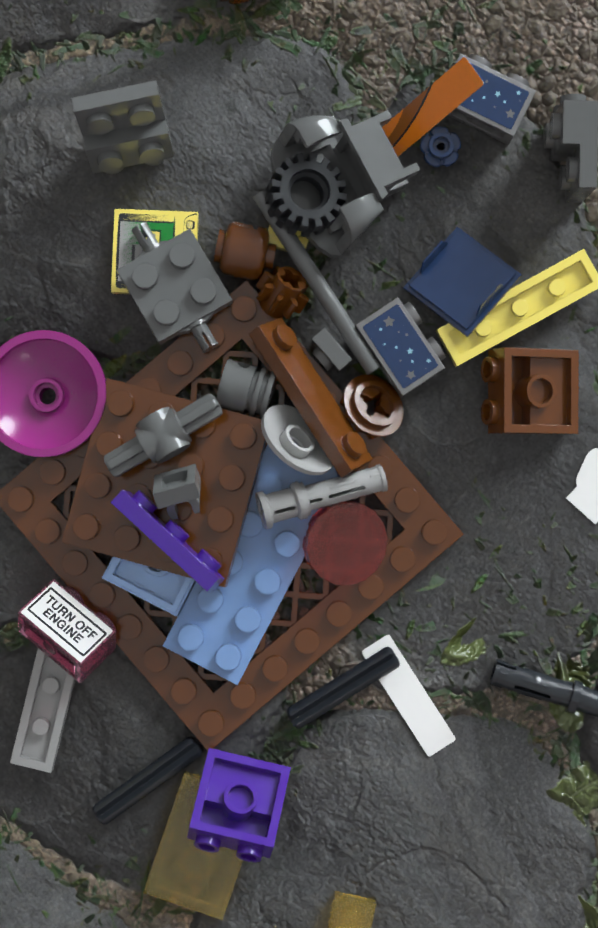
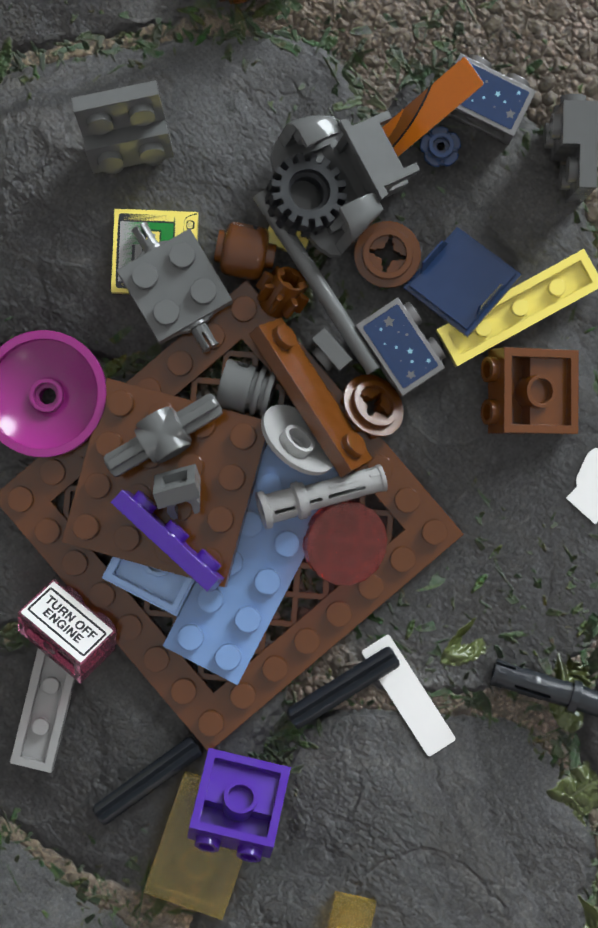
none -> reddish brown gear [354,221,421,288]

